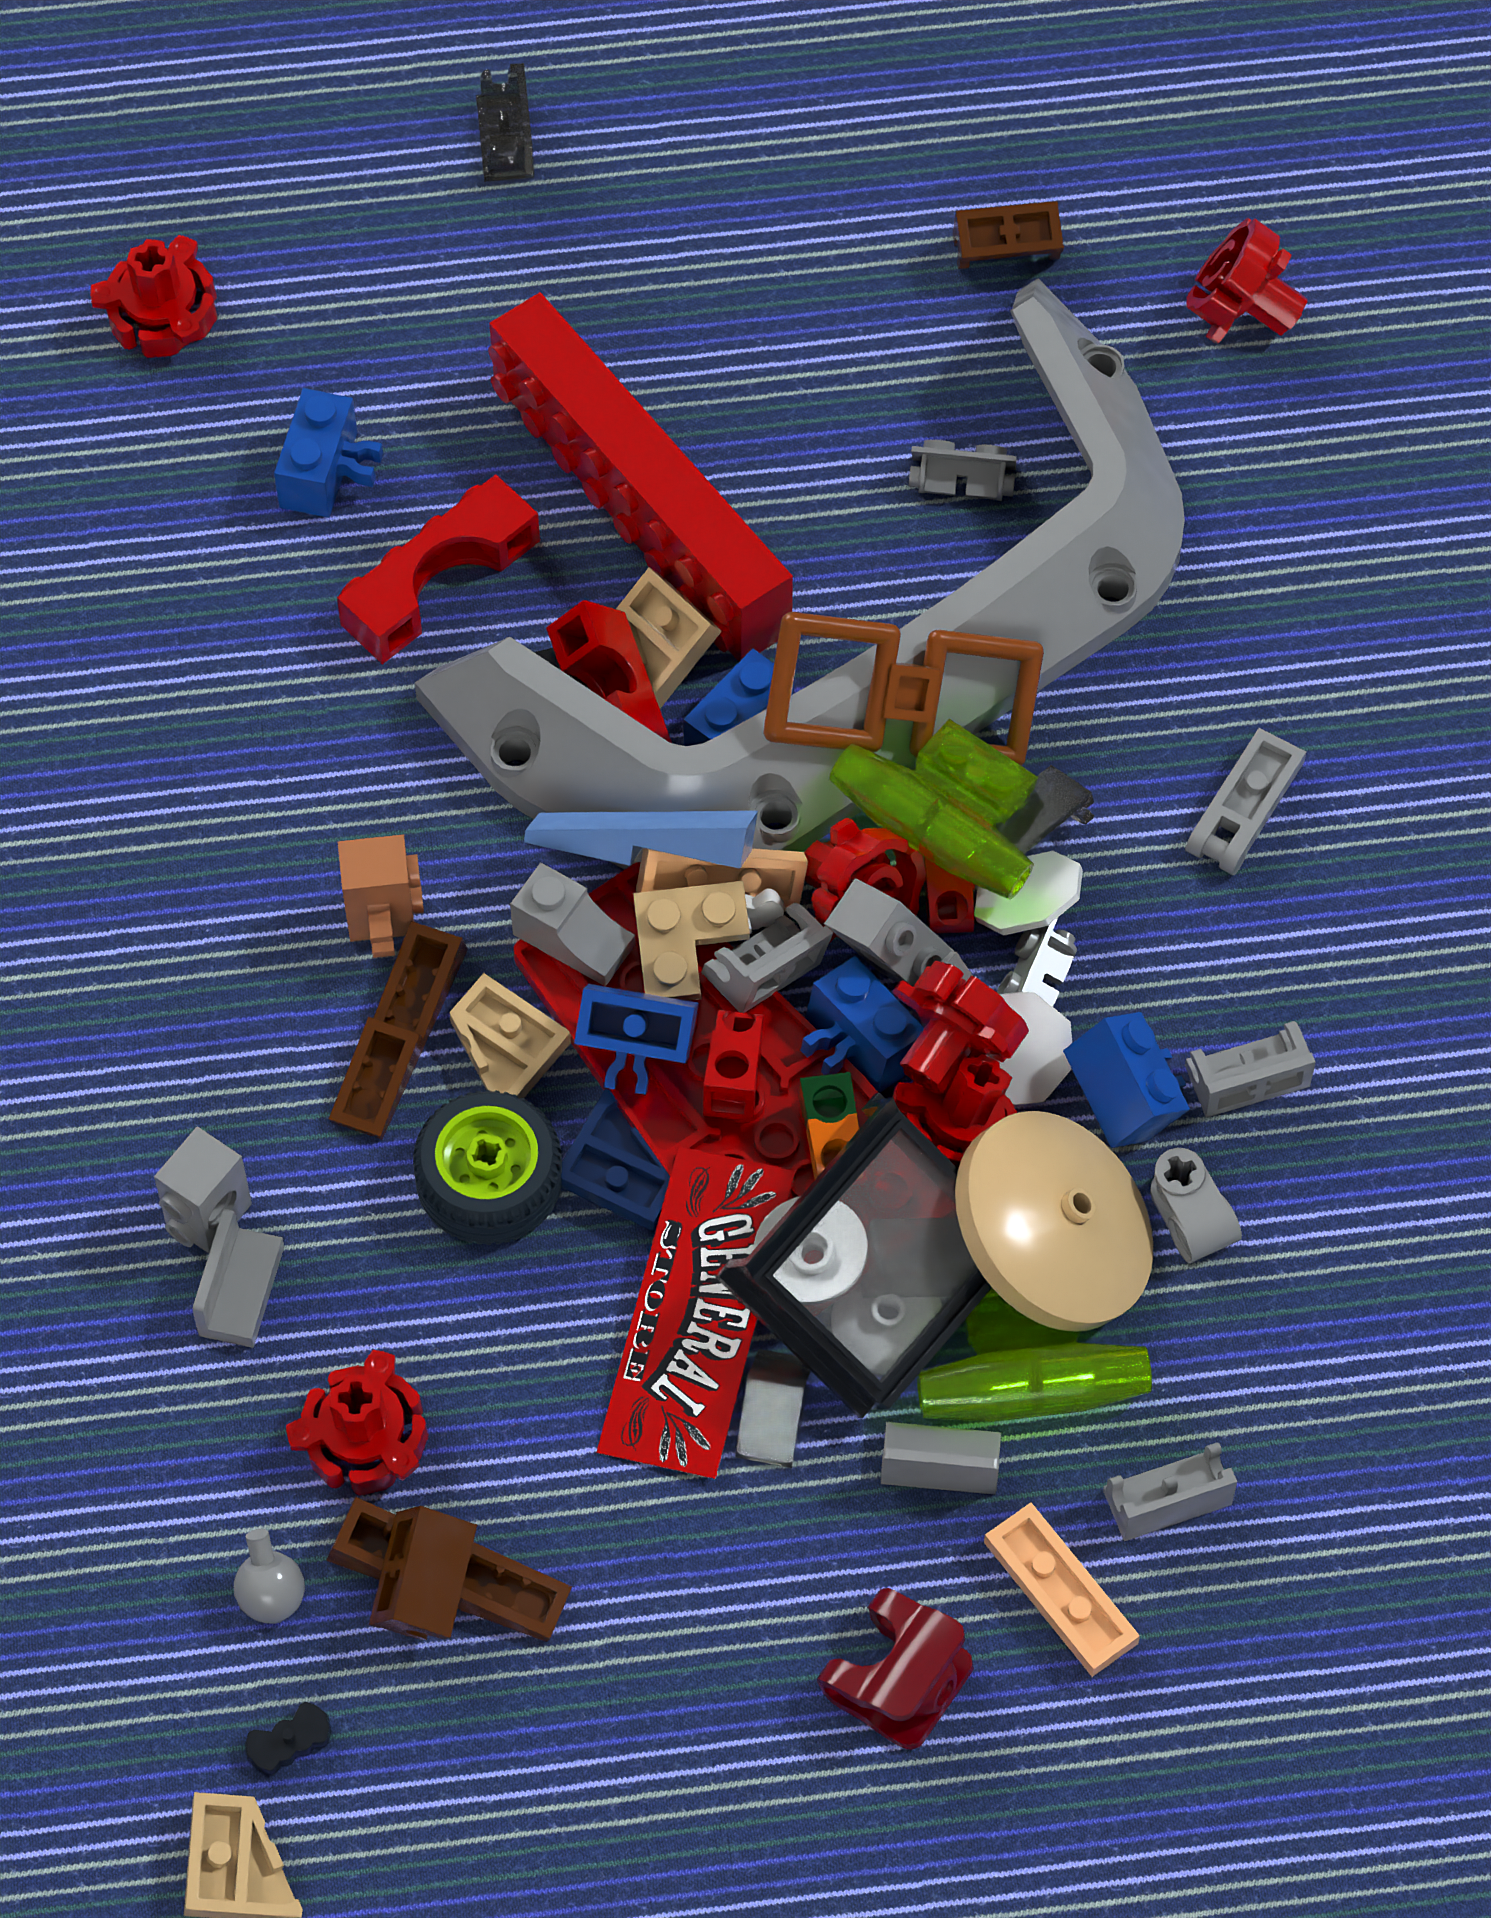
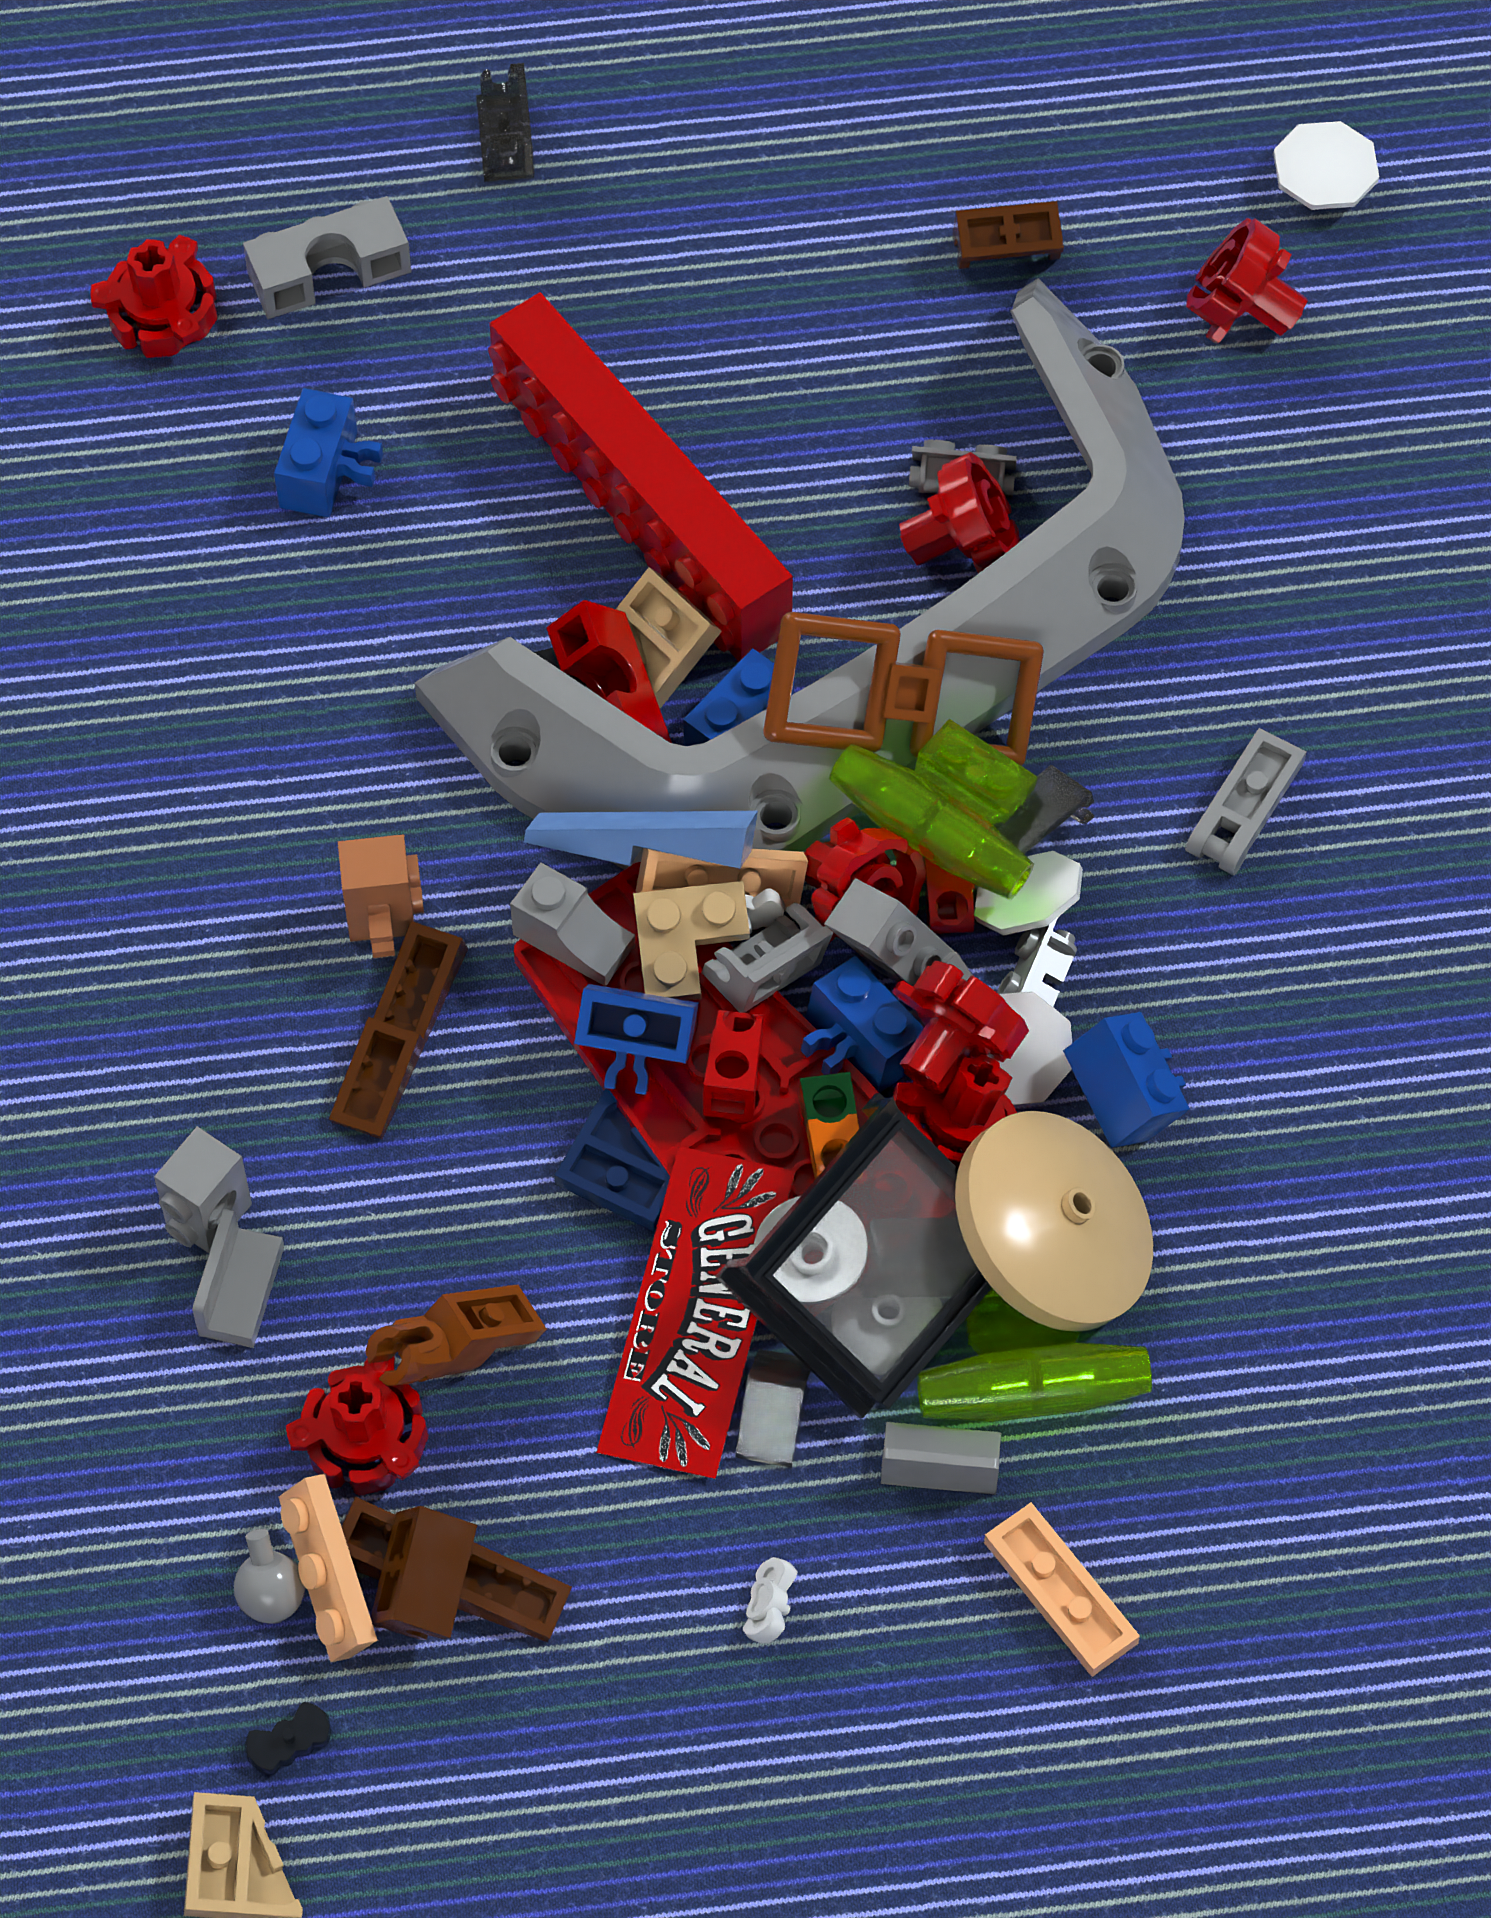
red arch [337,474,540,665] -> none
wheel [413,1090,562,1245] -> none
tan wing [449,973,571,1099] -> none
dark red piece [816,1588,974,1750] -> none
light grey hinge [1103,1442,1237,1541] -> none
light grey piece [1150,1147,1242,1264] -> none
light grey hinge [1185,1021,1316,1118] -> none
none -> light grey arch [243,196,412,319]
none -> light nougat plate [278,1474,378,1662]
none -> dark orange plate [365,1284,547,1386]
none -> white piece [743,1557,797,1644]
none -> red piece [899,452,1020,574]
none -> white piece [1273,121,1379,210]

